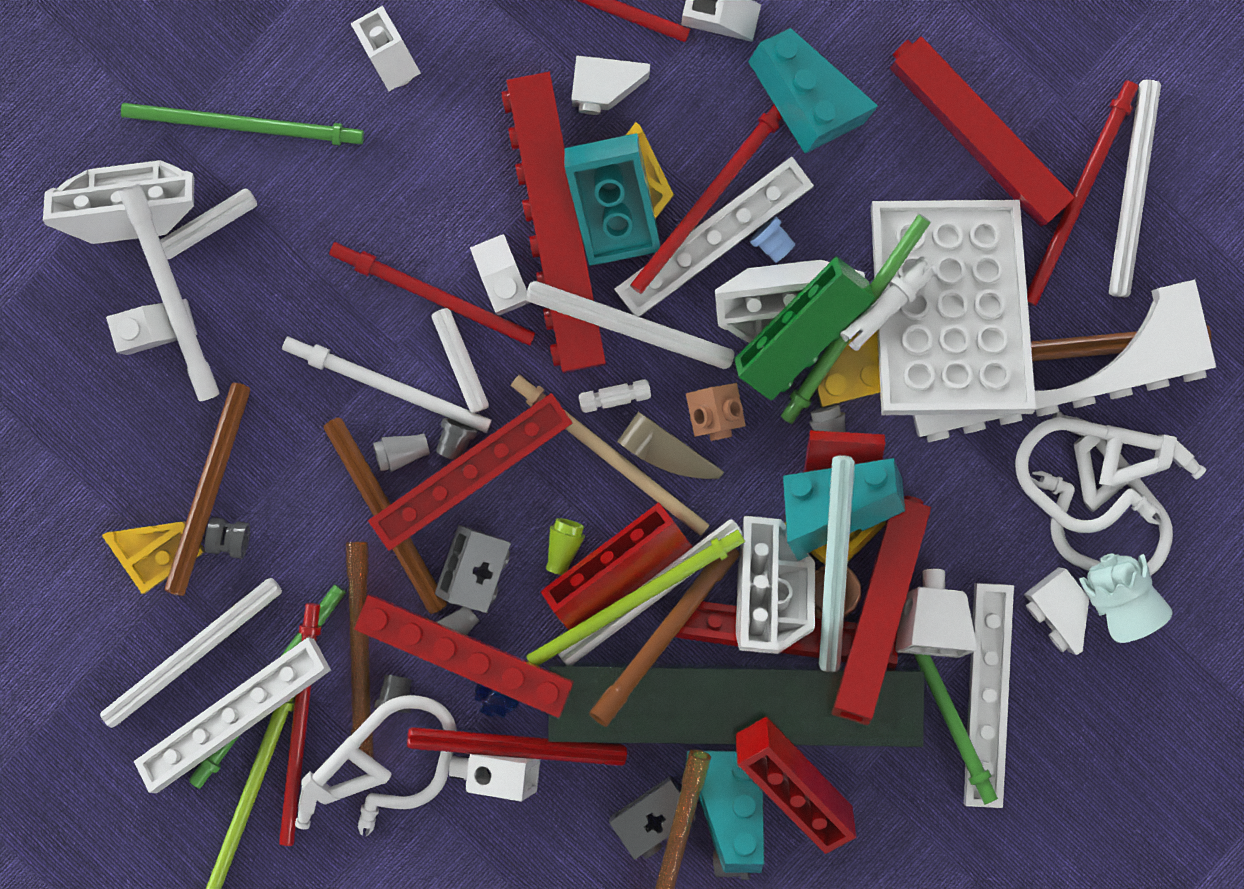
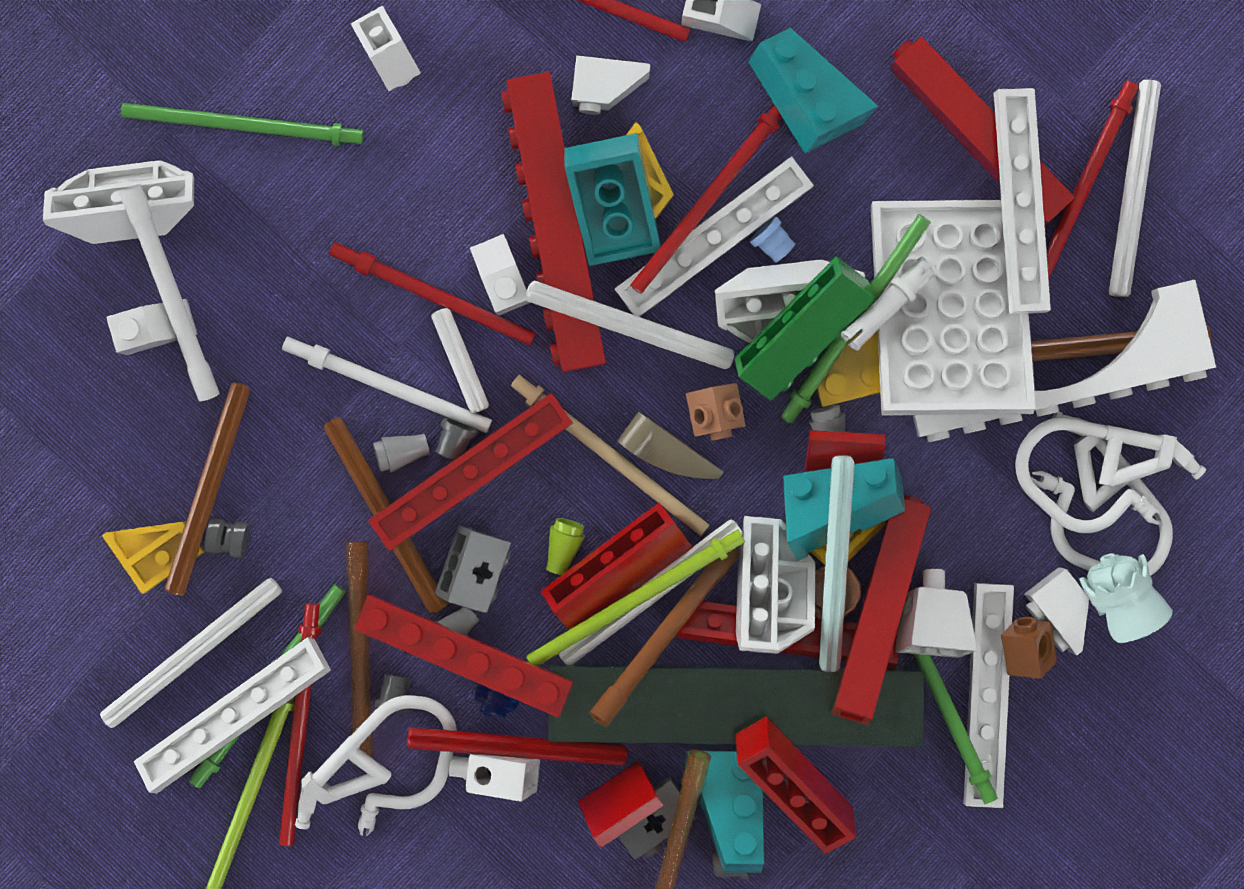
white axle [160,189,257,259] -> none
white axle [579,379,651,413] -> none
none -> red tile [578,760,663,848]
none -> white plate [994,88,1051,314]
none -> dark orange brick [1001,617,1057,679]

